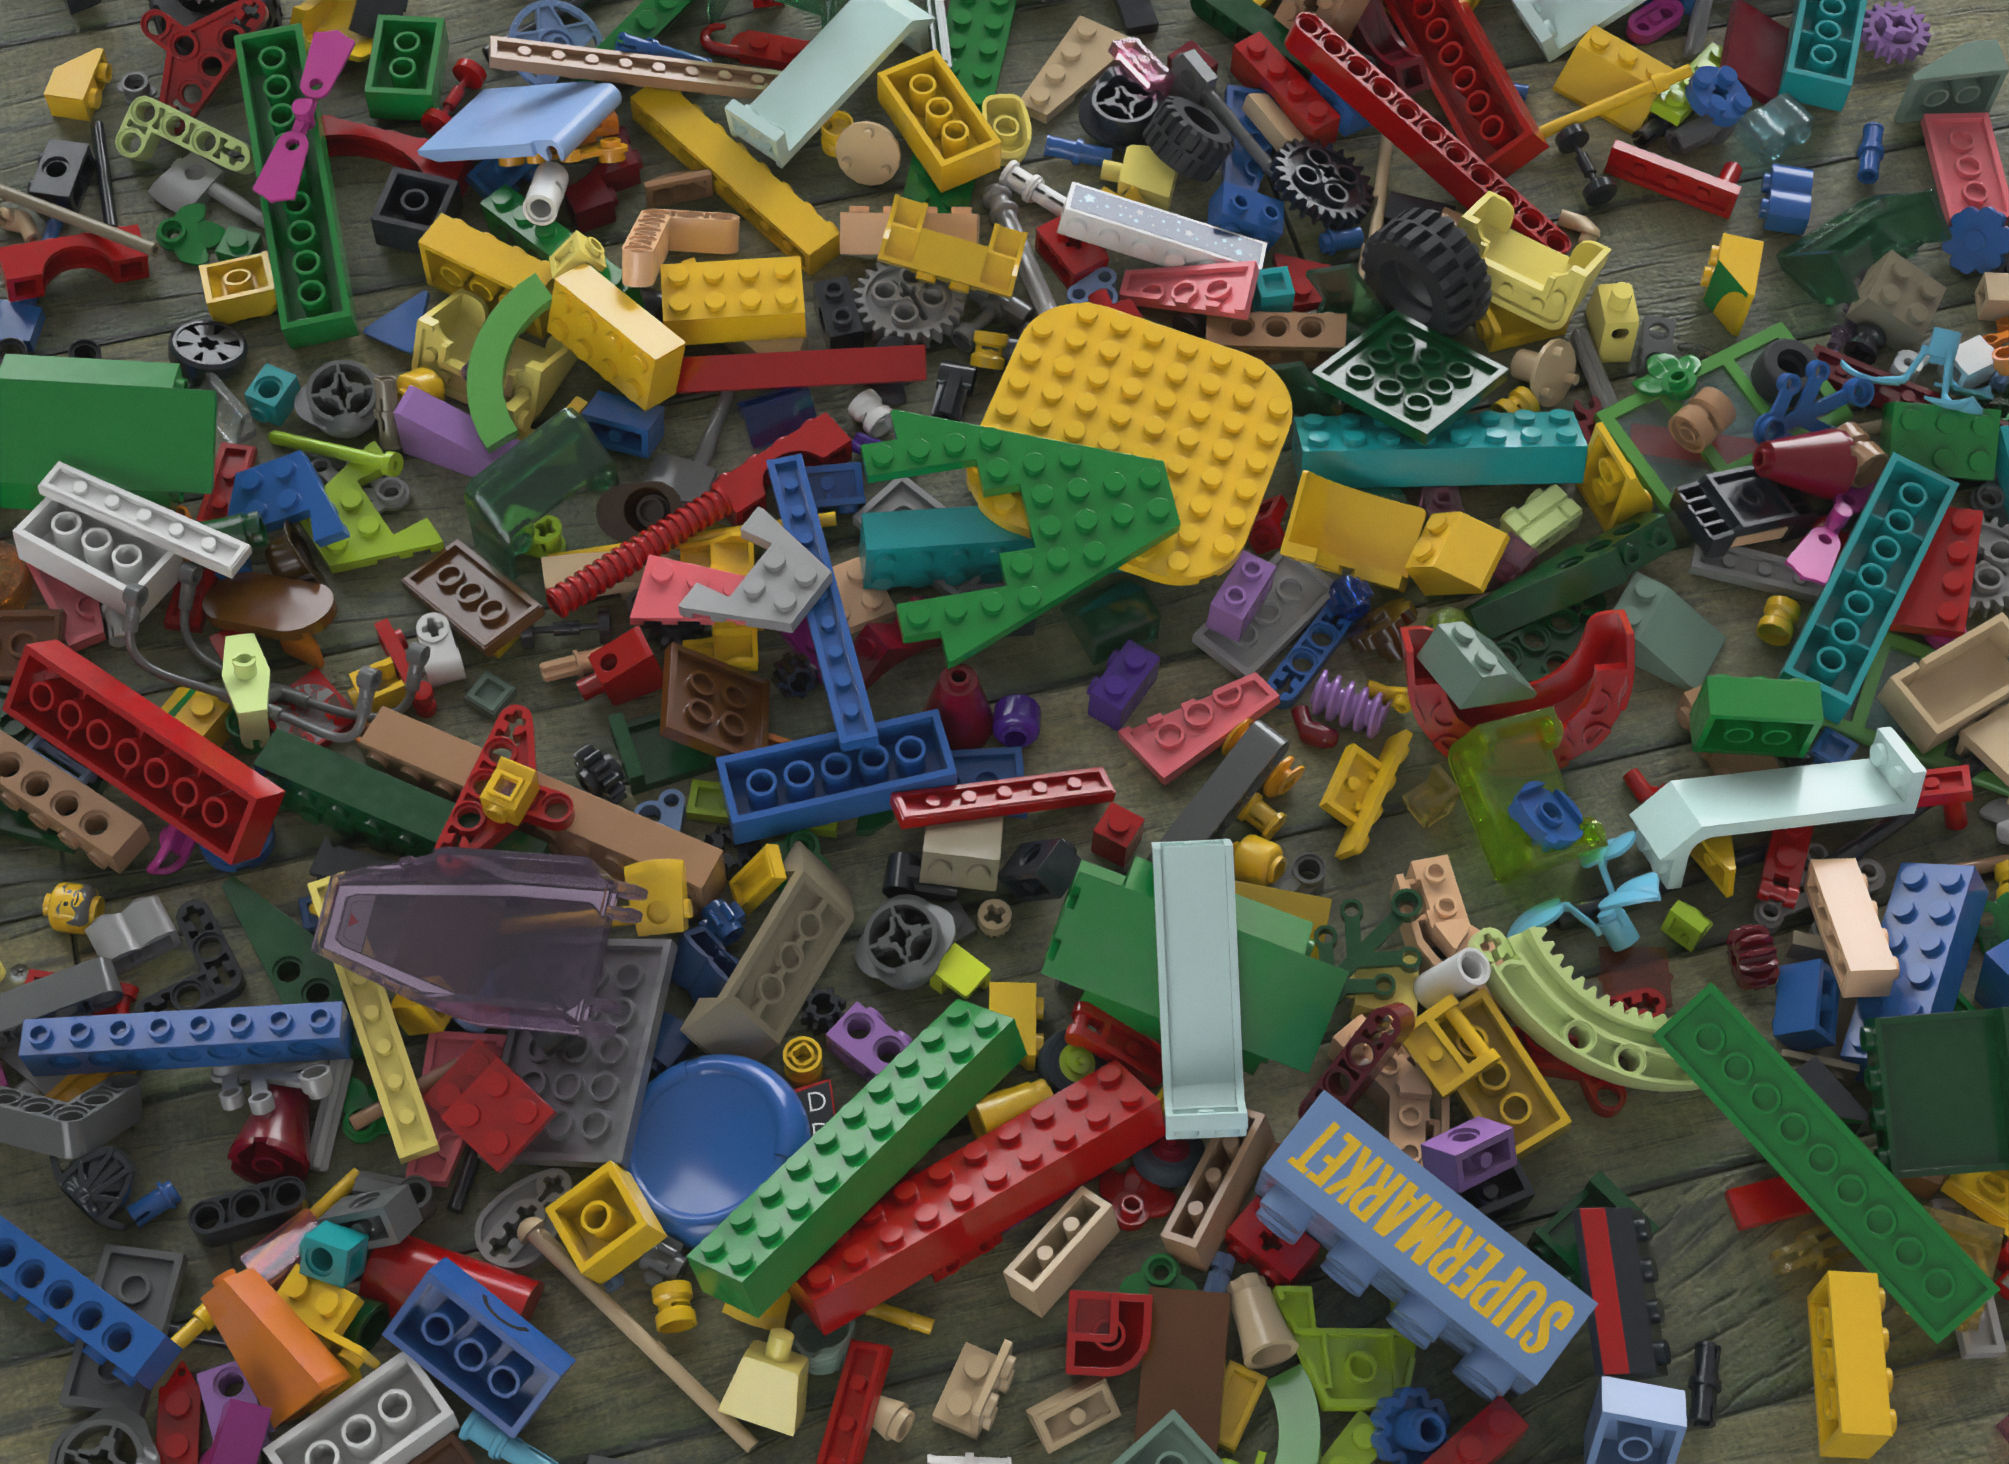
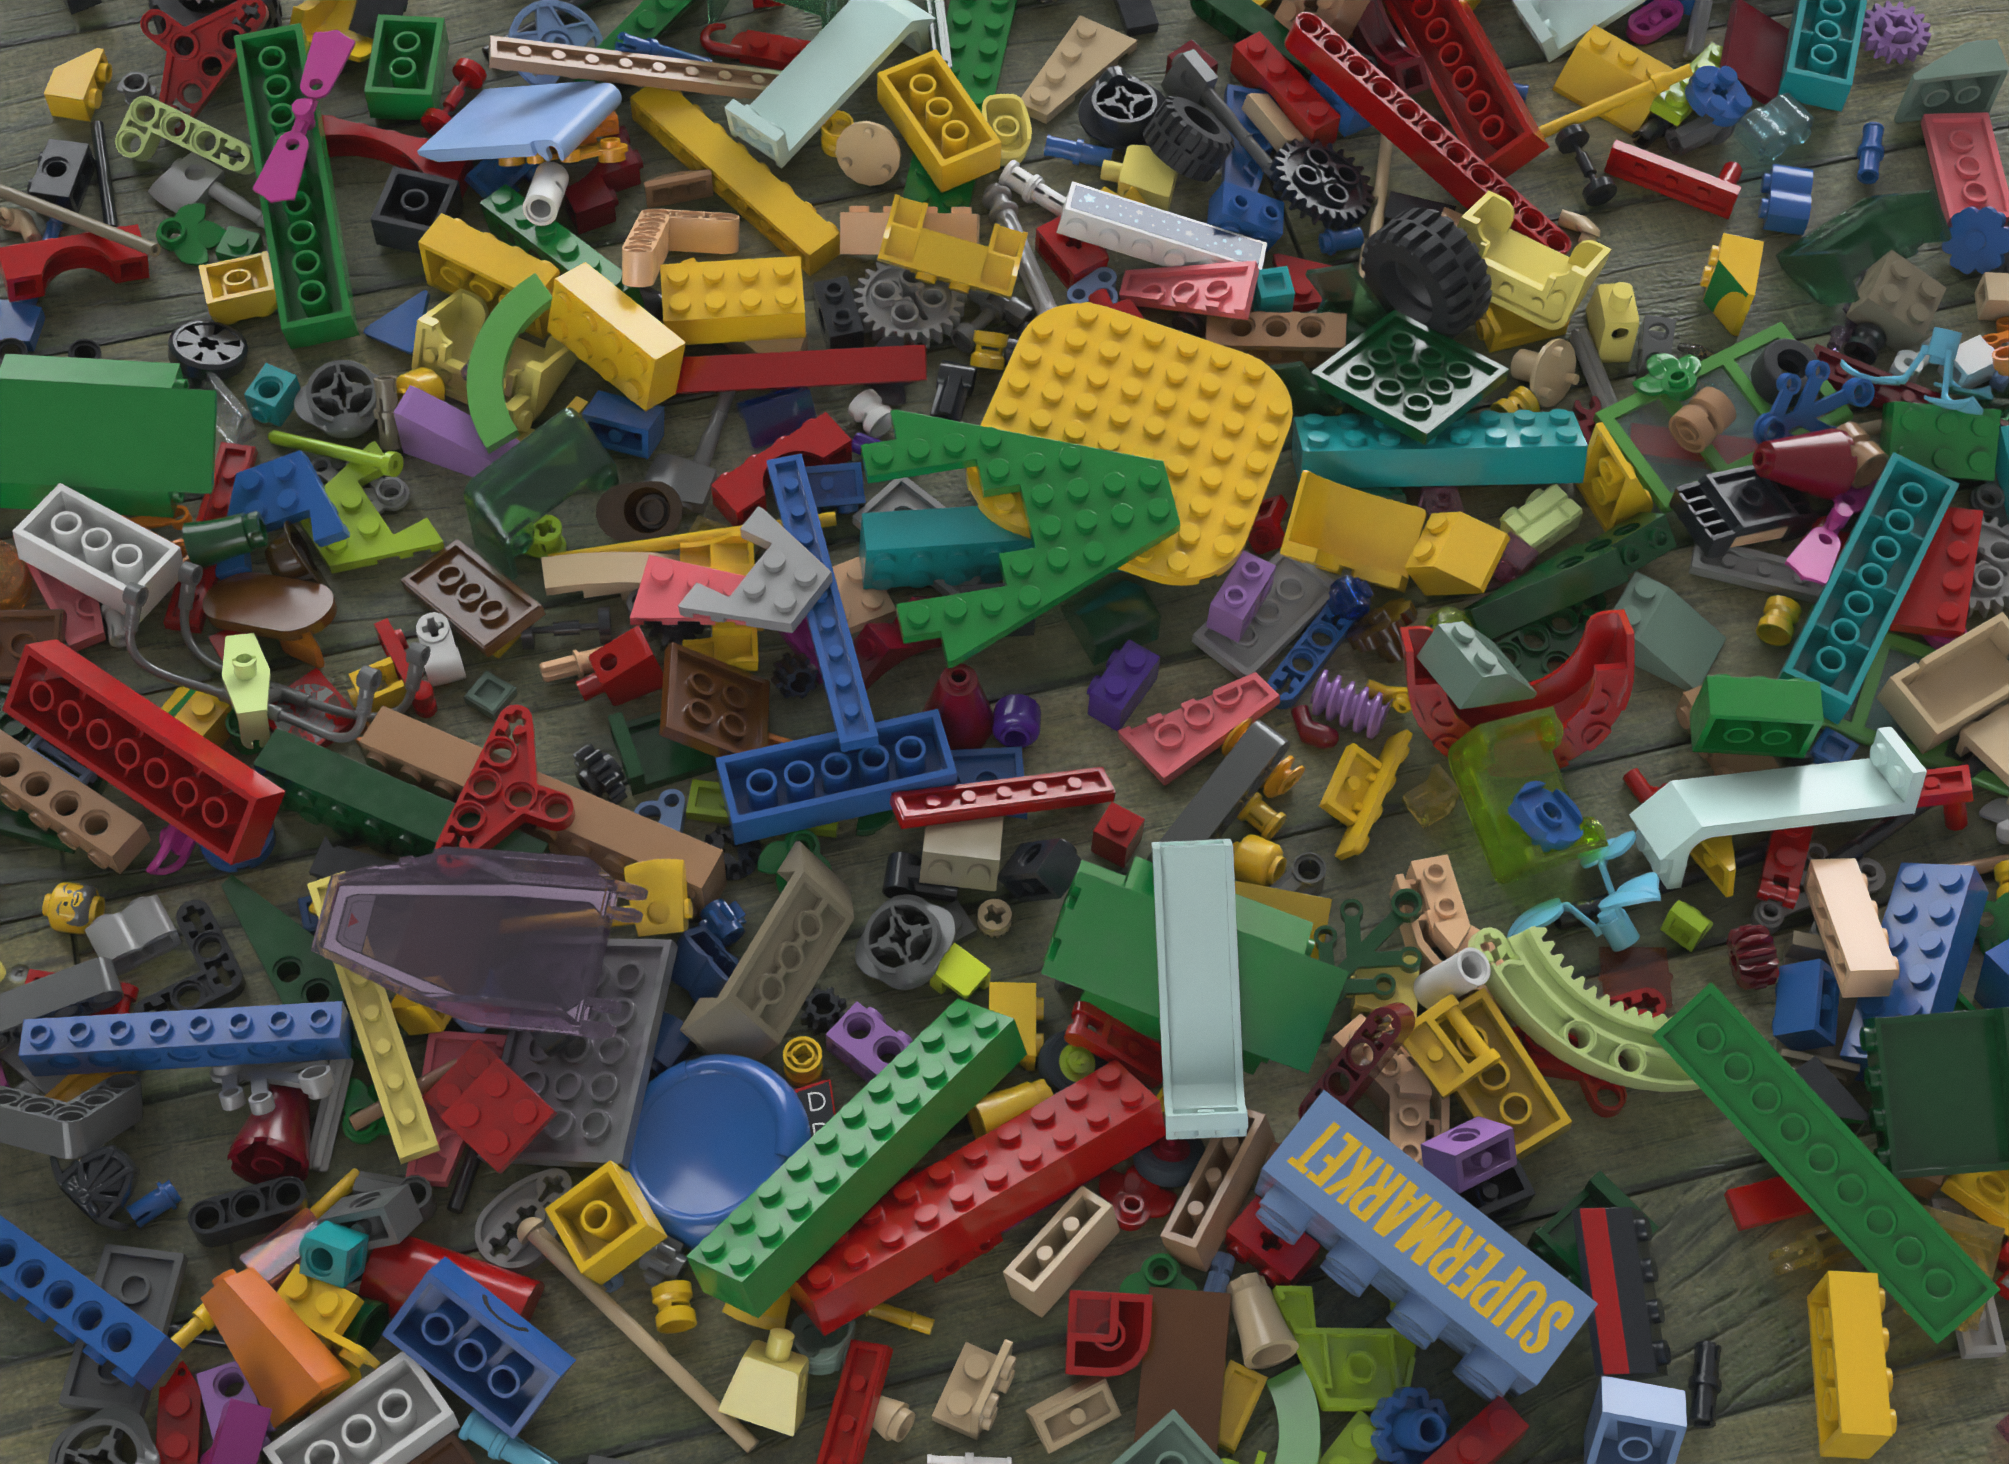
white tile [38,461,252,579] -> none
yellow window [480,756,540,826] -> none
red piece [546,486,733,618] -> none
light yellow bracket [549,230,607,280] -> none
yellow tile [729,844,787,916] -> none
clear pink panel [1108,37,1176,99] -> none

